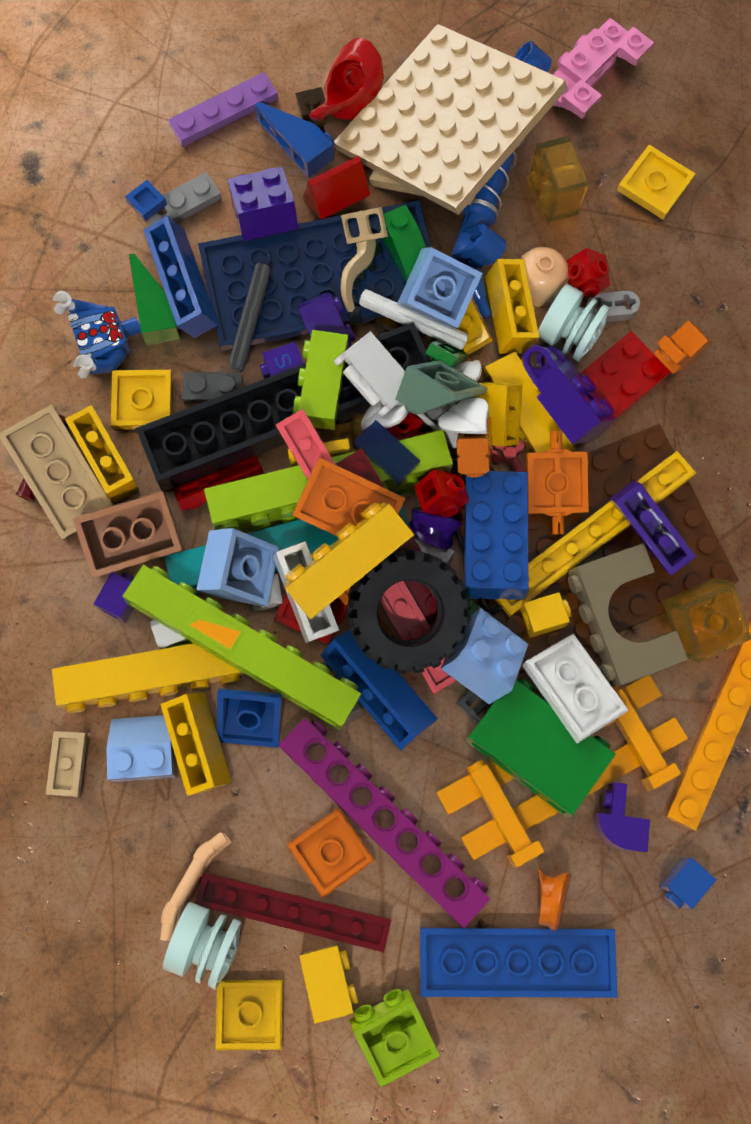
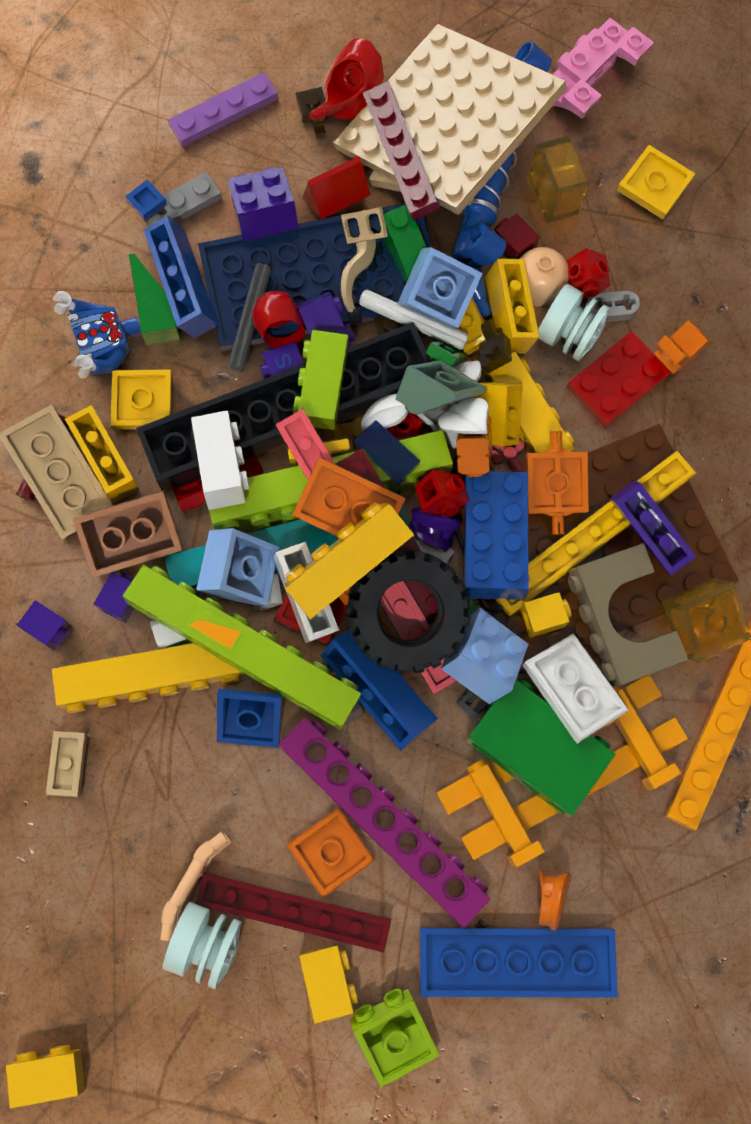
light blue slope [106,715,177,782] -> none
yellow brick [160,693,232,796] -> none
dark grey plate [182,372,243,404] -> none
yellow tile [215,979,283,1050] -> none
blue slope [255,102,335,178] -> none
white piece [333,331,405,417] -> none
dark purple brick [523,345,617,444] -> none
dark purple brick [593,782,650,853] -> none
blue brick [659,857,717,910] -> none
none -> yellow brick [6,1045,85,1109]
none -> dark purple brick [16,600,72,651]
none -> white brick [191,411,249,510]
none -> red helmet [252,291,305,348]
none -> plate [363,81,440,220]
none -> dark brown plate [479,319,512,374]
none -> dark red brick [495,213,540,259]

